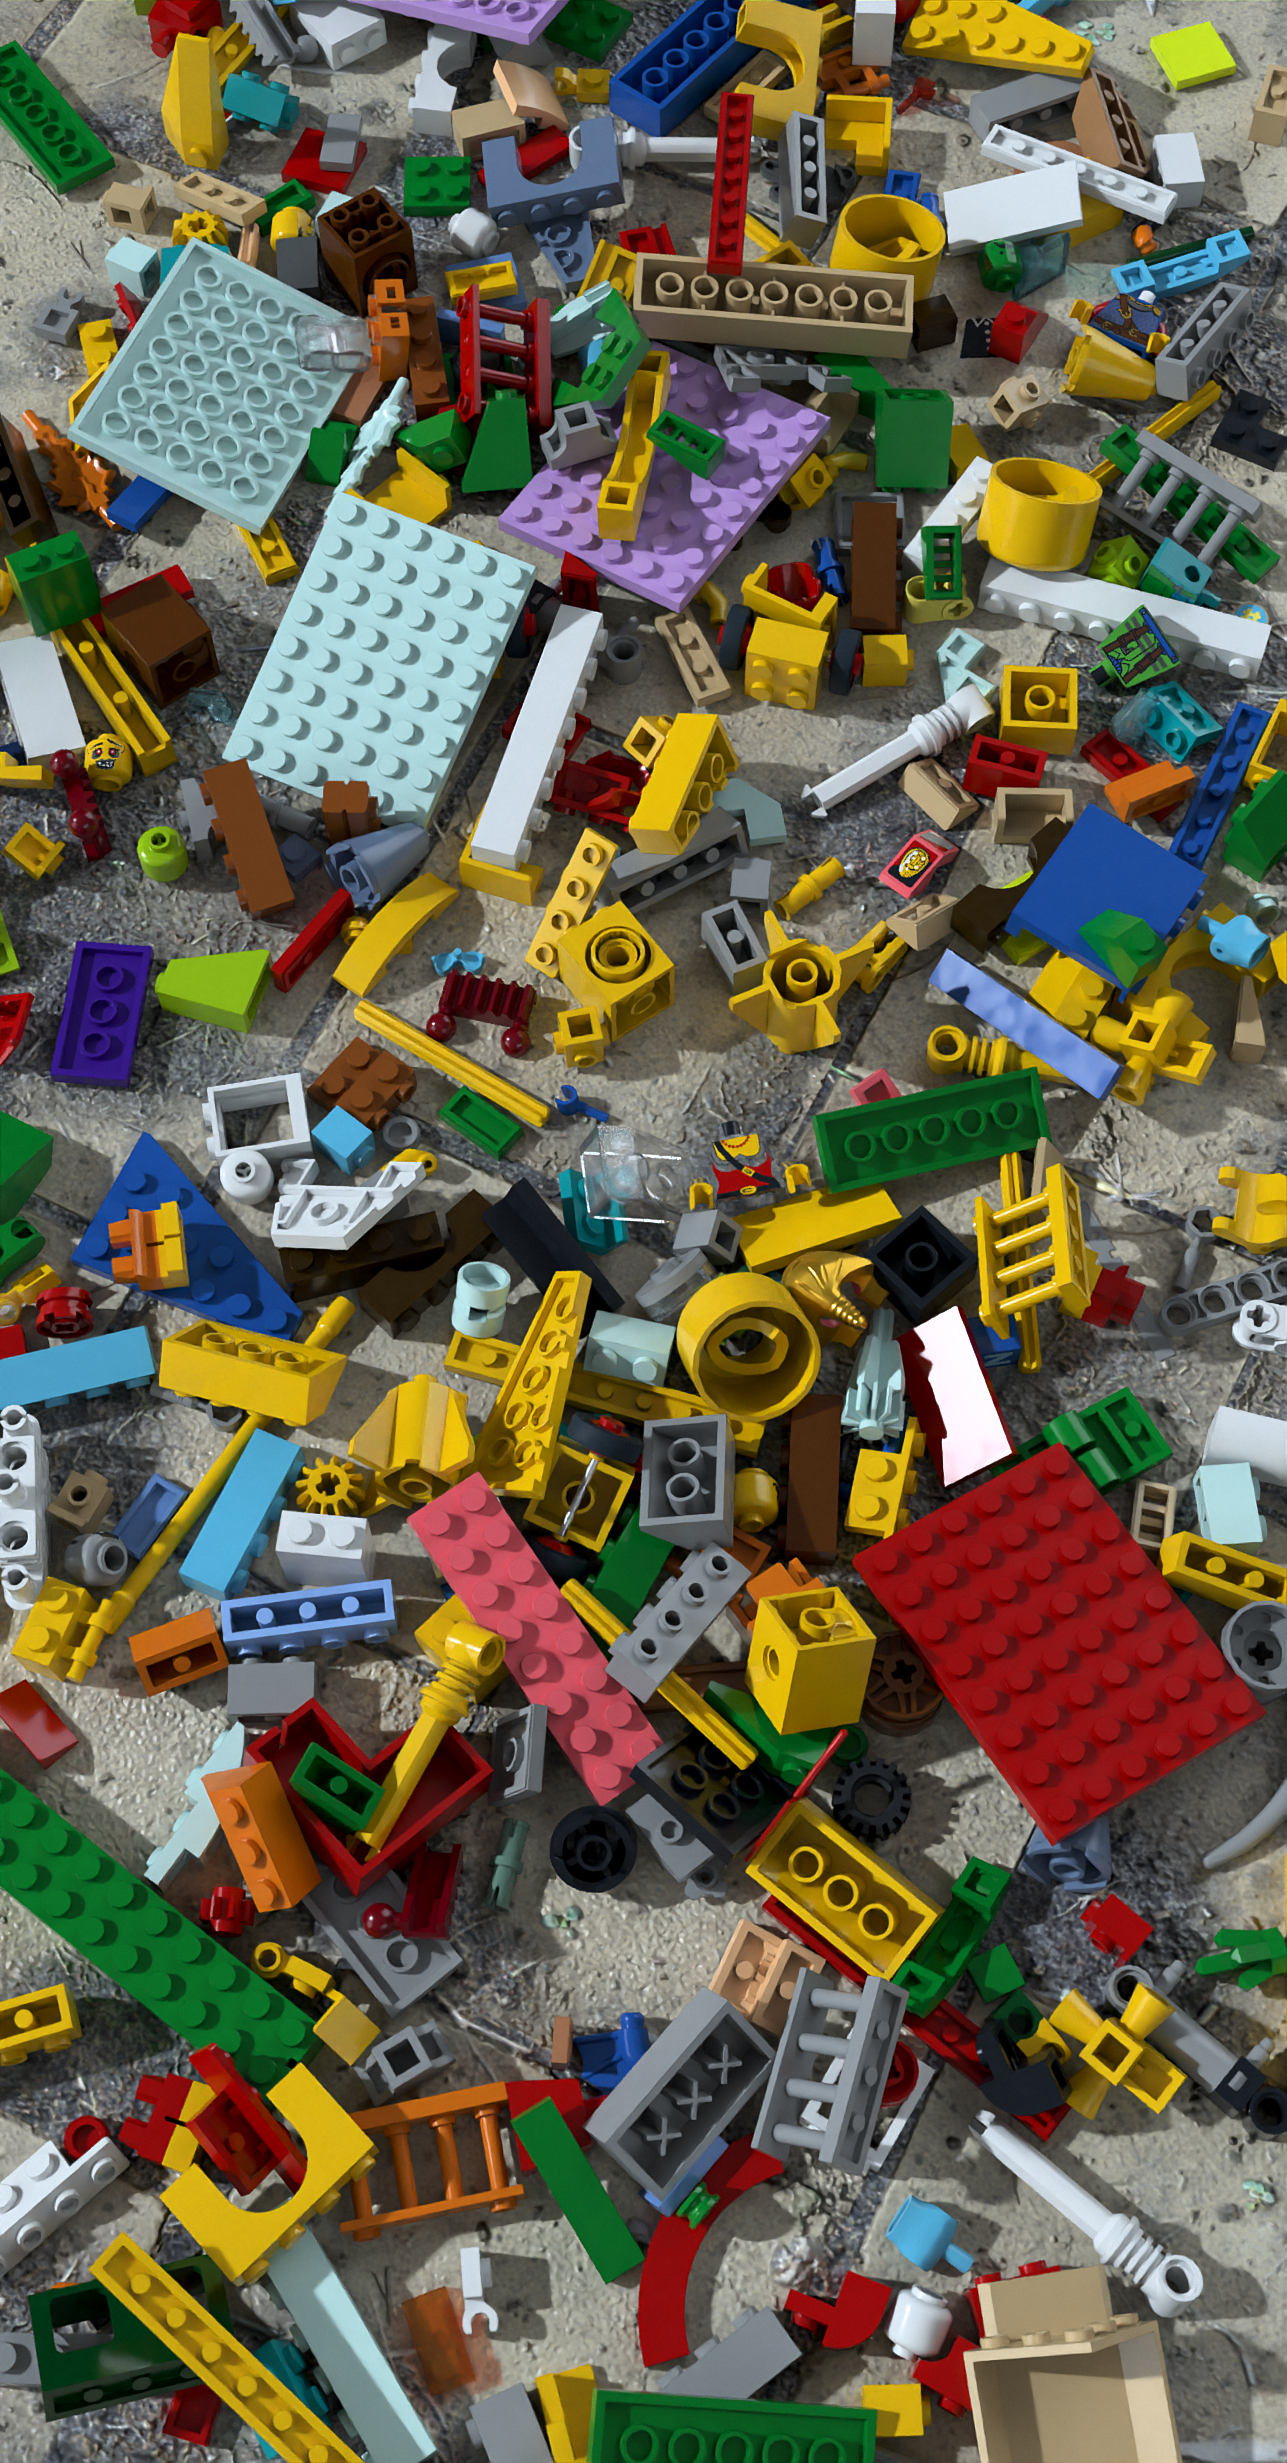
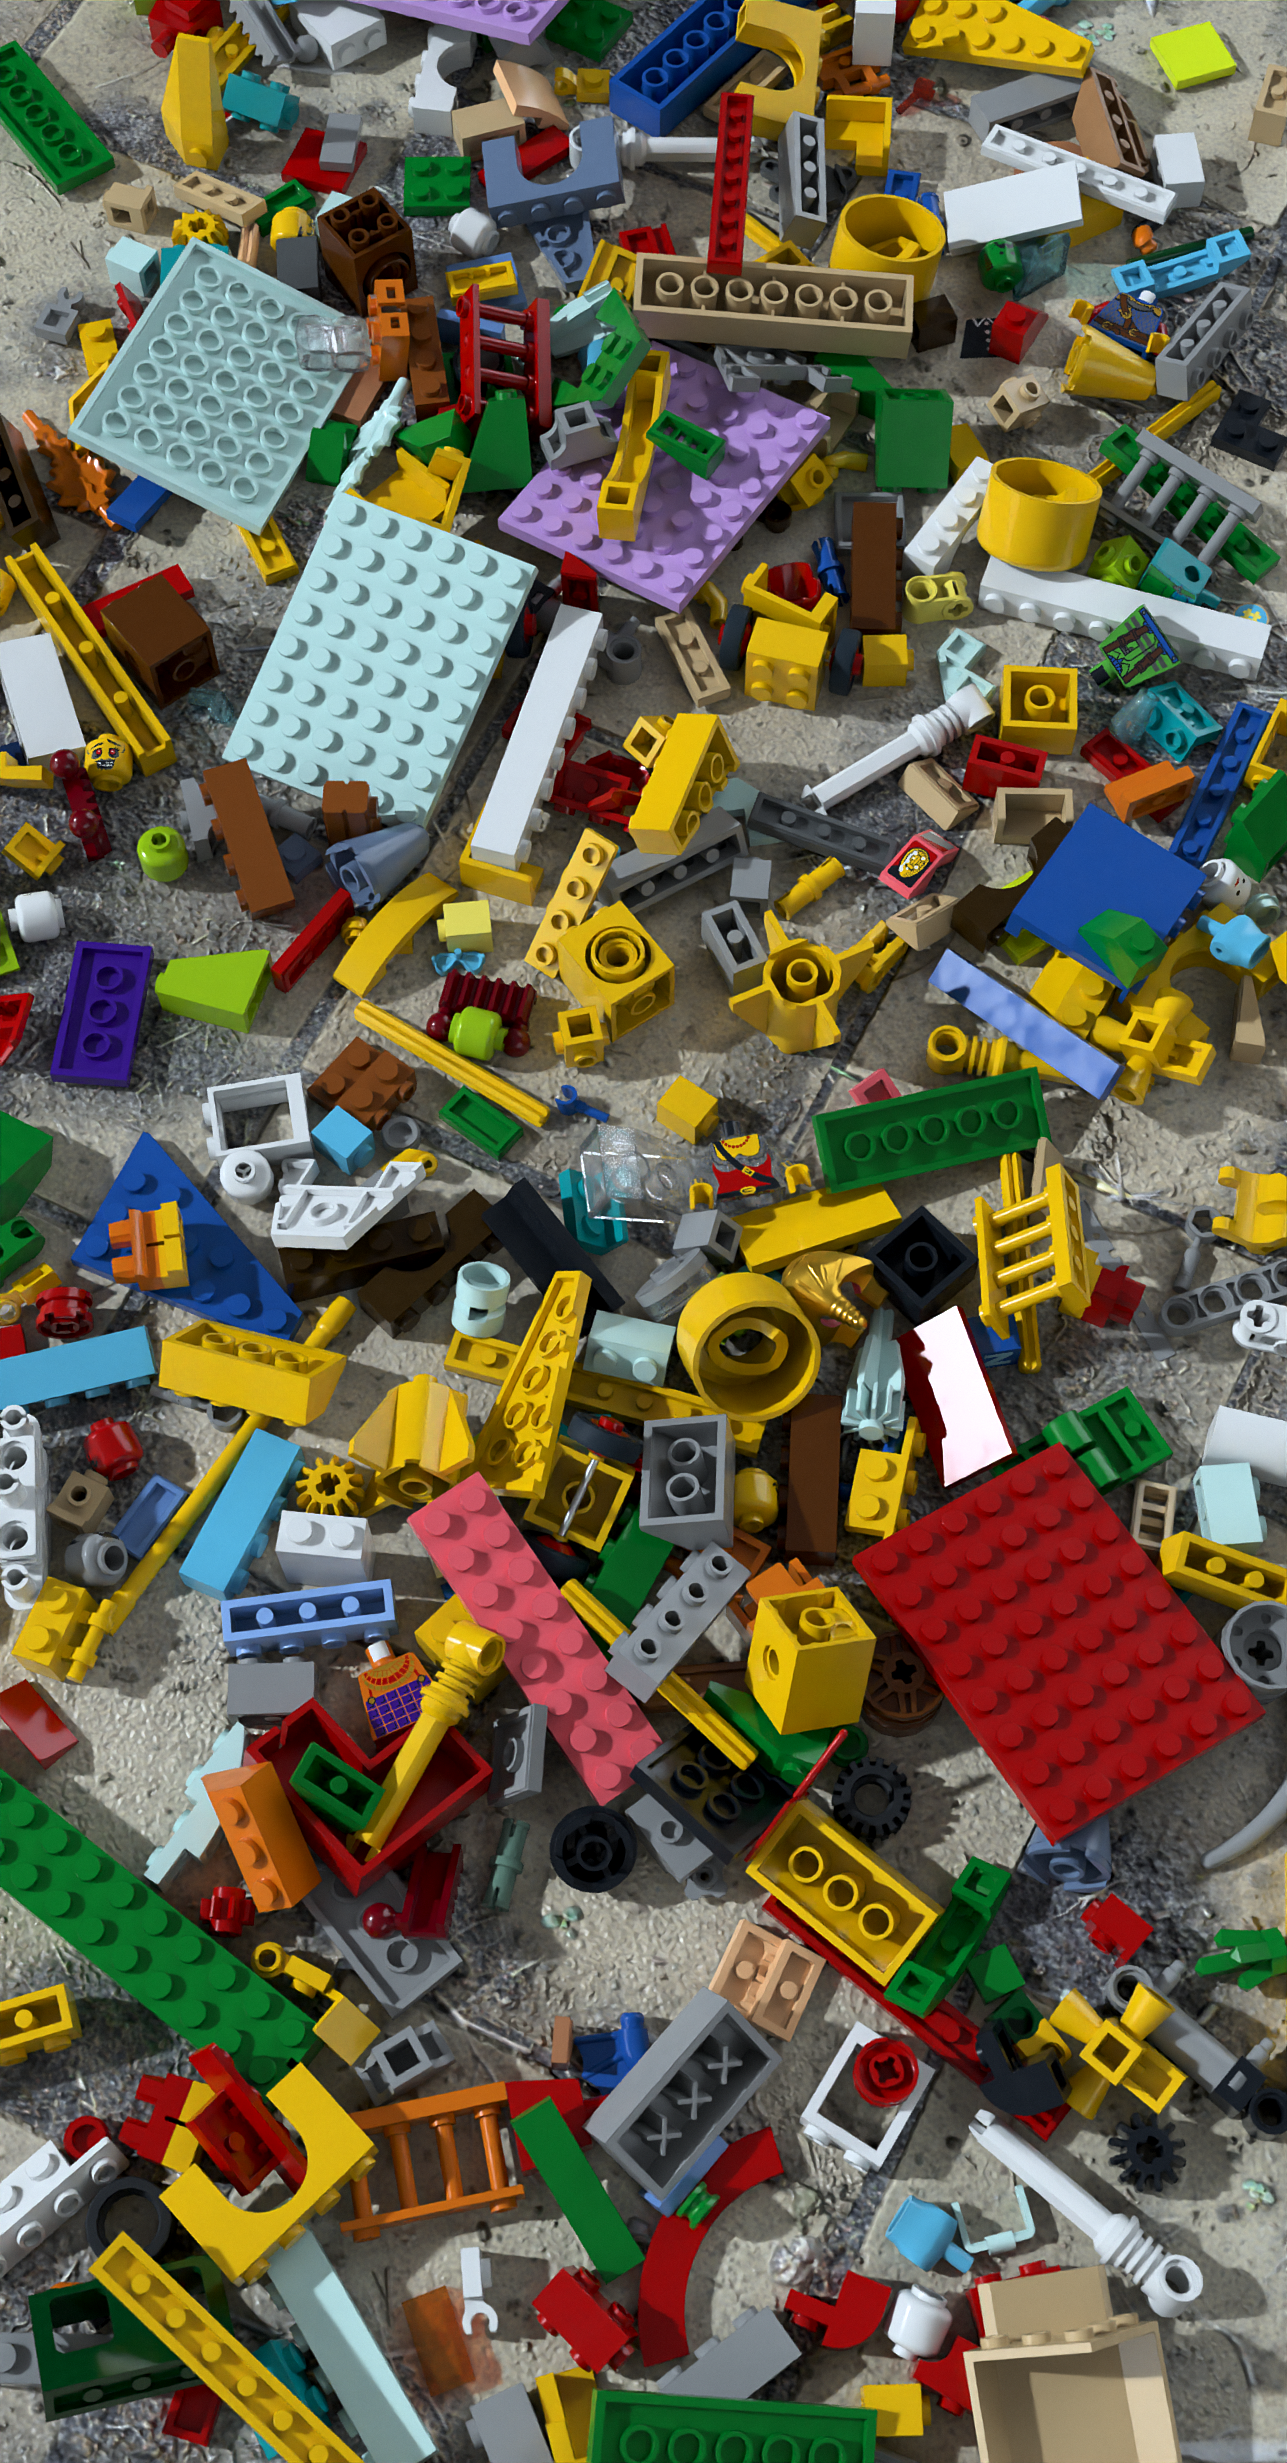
green slope [6,530,103,637] -> none
orange brick [128,1607,229,1697] -> none
light grey fence [751,1967,910,2177] -> none
green slope [921,525,962,601] -> none
none -> white head [8,891,66,942]
none -> red head [82,1417,144,1482]
none -> black tyre [85,2176,178,2263]
none -> torso [358,1640,432,1752]
none -> yellow panel [415,446,471,533]
none -> light yellow brick [437,900,494,953]
none -> lime head [448,1006,508,1061]
none -> red brick [531,2265,640,2374]
none -> yellow brick [657,1075,720,1145]
none -> dark grey tile [746,792,899,875]
none -> light aqua piece [951,2184,1035,2256]
none -> black gear [1107,2112,1186,2194]
none -> white head [1199,858,1252,912]

